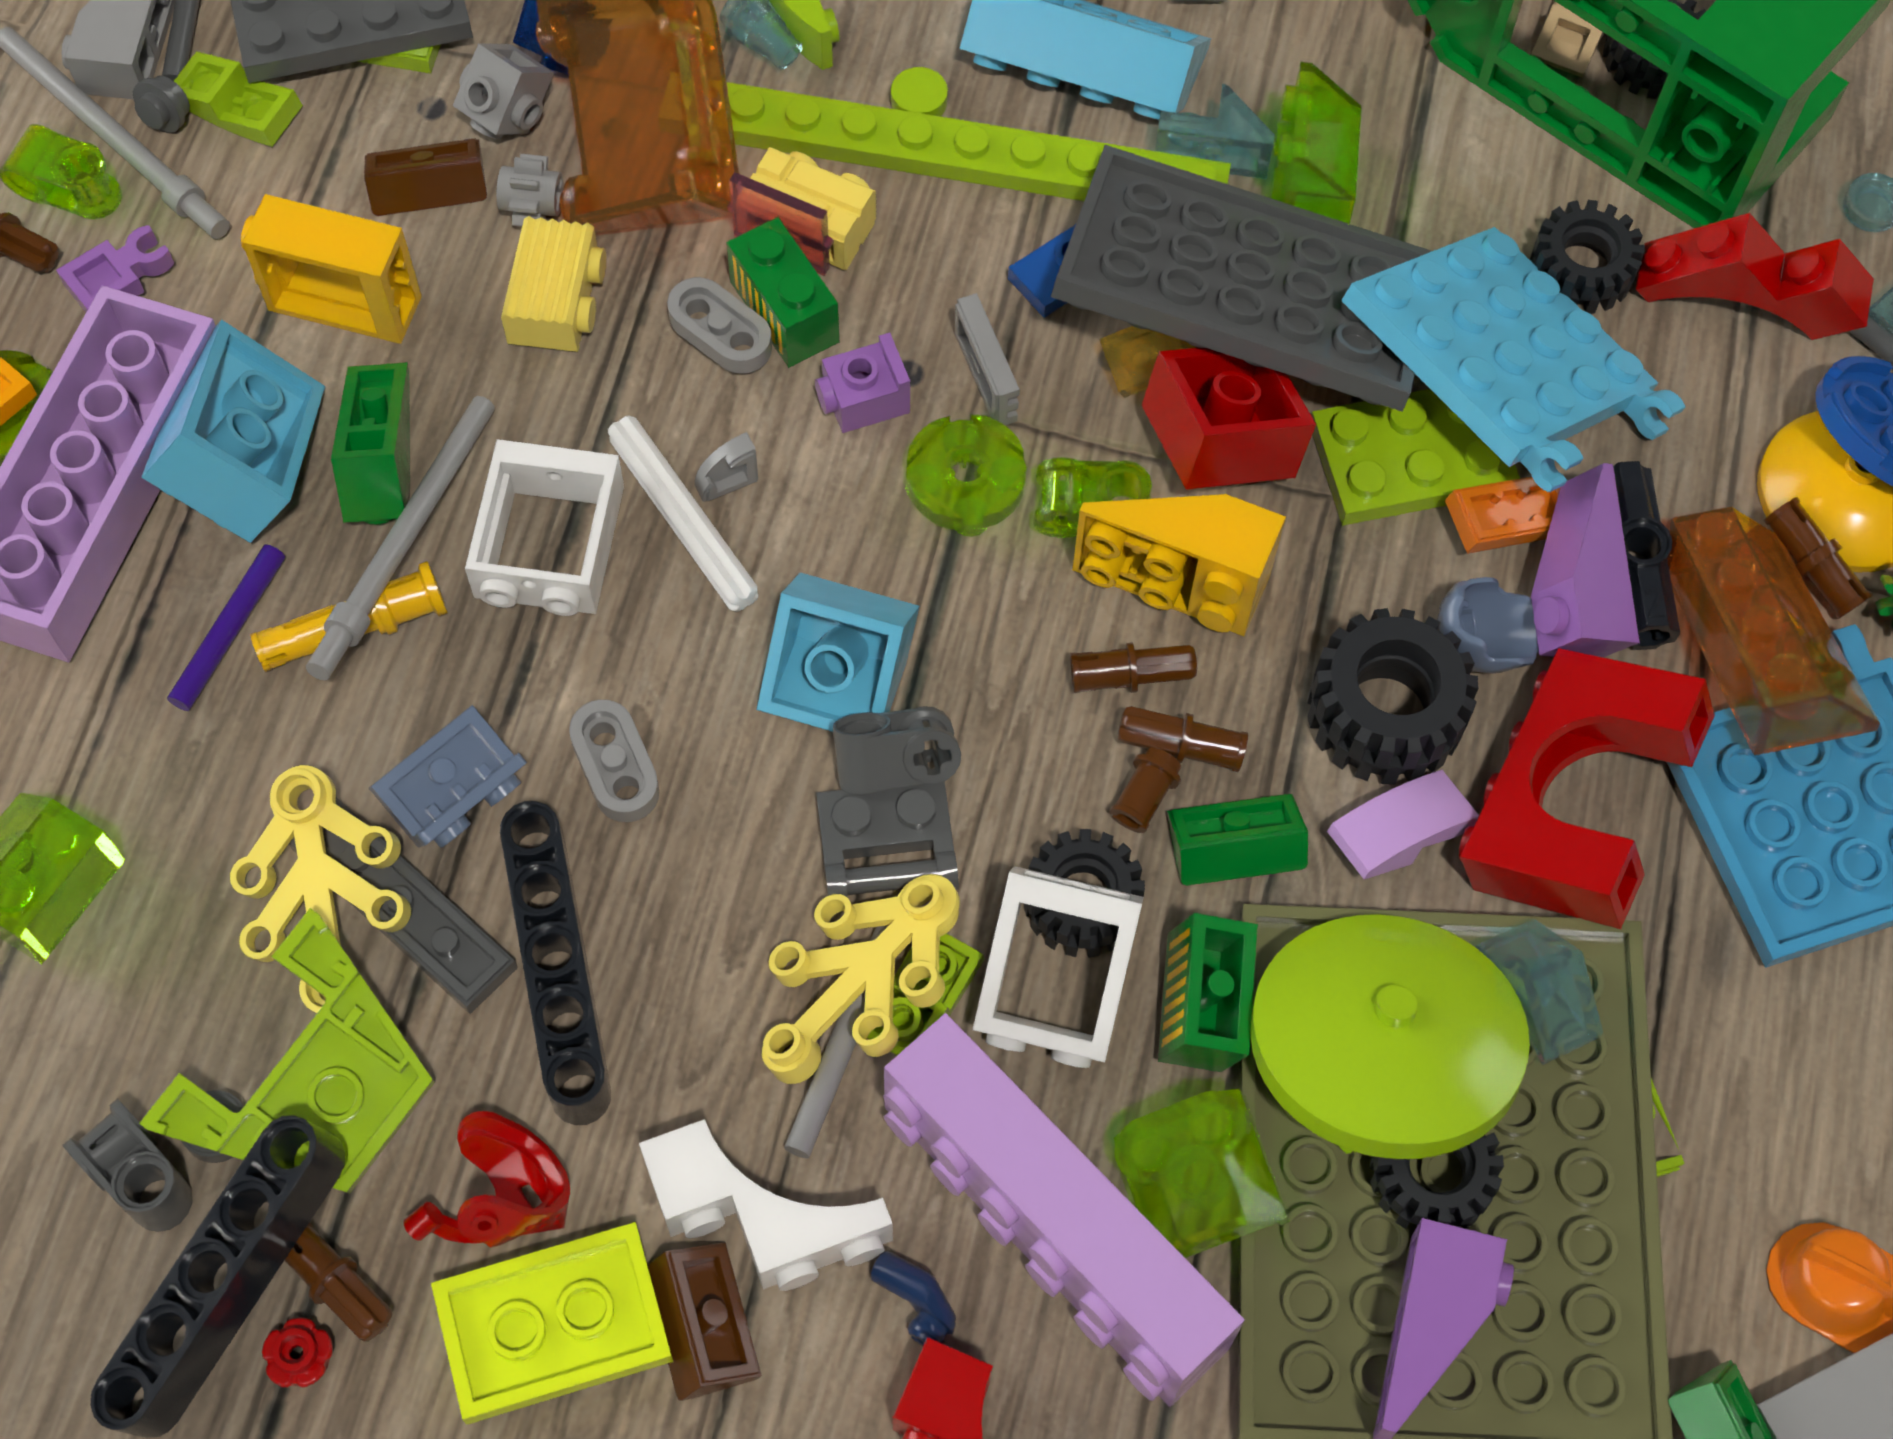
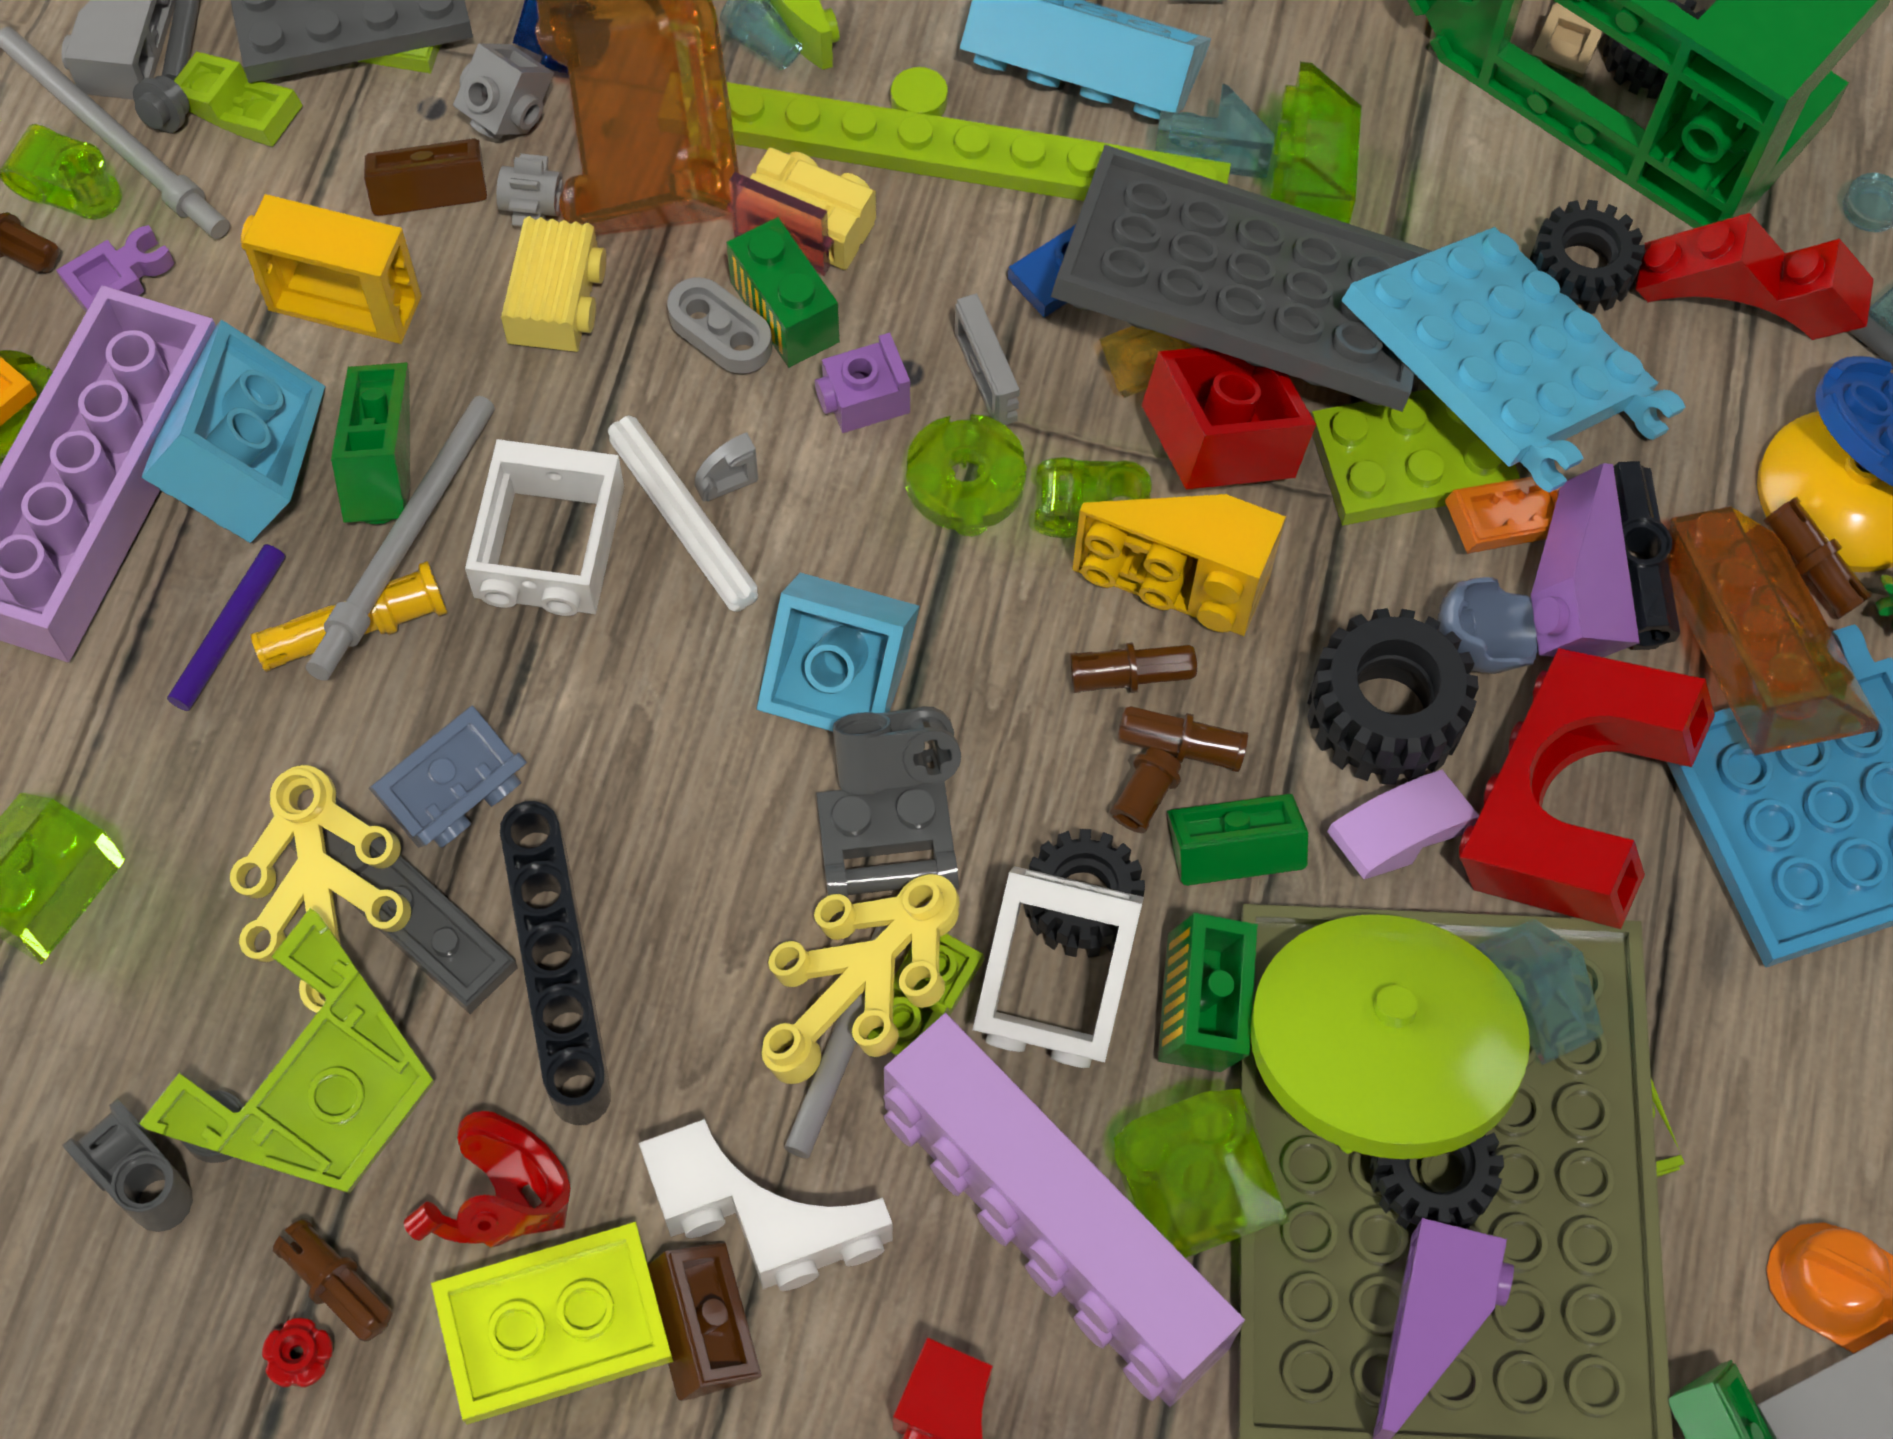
black beam [90,1115,345,1438] -> none
light grey plate [569,700,660,822] -> none
dark blue arm [871,1251,956,1346] -> none

